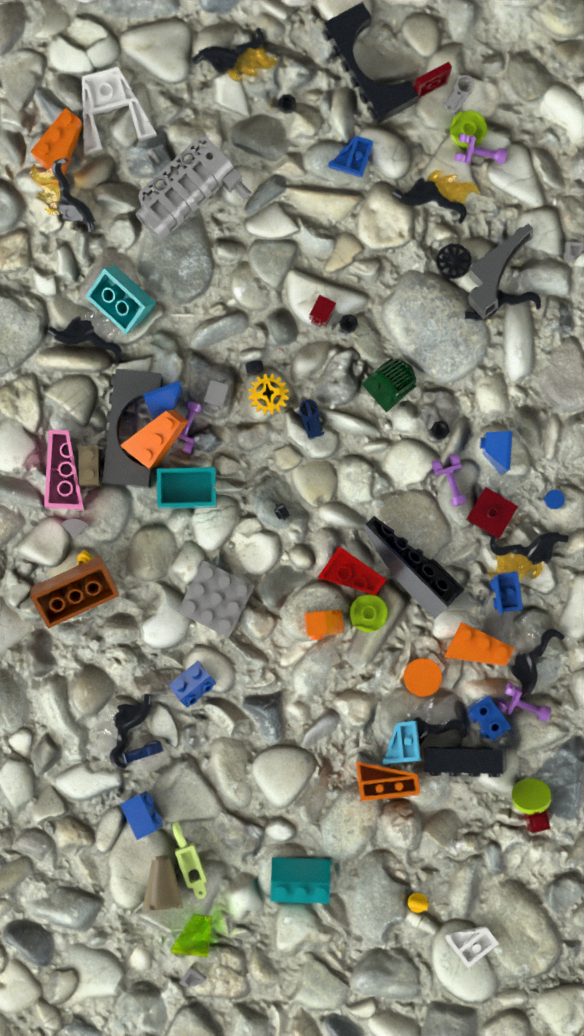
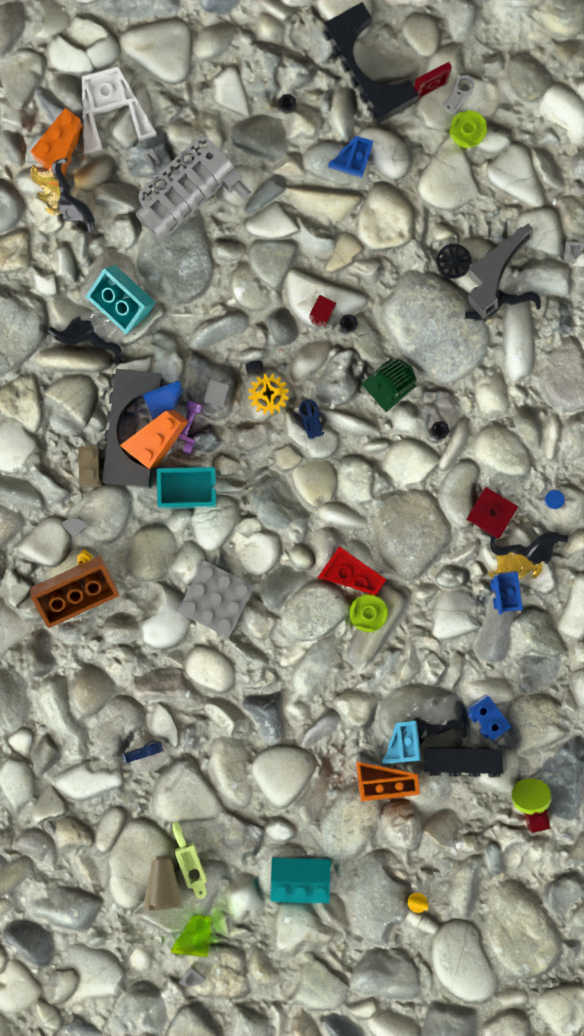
bright pink wedge [44,430,84,511] -> none
piece [85,694,152,769] -> none
blue brick [120,791,164,840] -> none
blue bracket [168,661,217,707] -> none
piece [192,27,278,82] -> none
black plate [274,503,290,521] -> none
orange wedge [304,610,345,640] -> none
black wedge [363,516,465,619] -> none
piece [392,170,479,224] -> none
orange tile [403,658,442,697] -> none
medium lavender bar [431,453,467,507] -> none
orange wedge [444,622,514,666] -> none
white wing [444,926,499,968] -> none
medium lavender bar [454,134,507,164] -> none
blue slope [480,431,513,474] -> none
medium lavender bar [496,683,551,722] -> none
piece [509,612,564,700] -> none

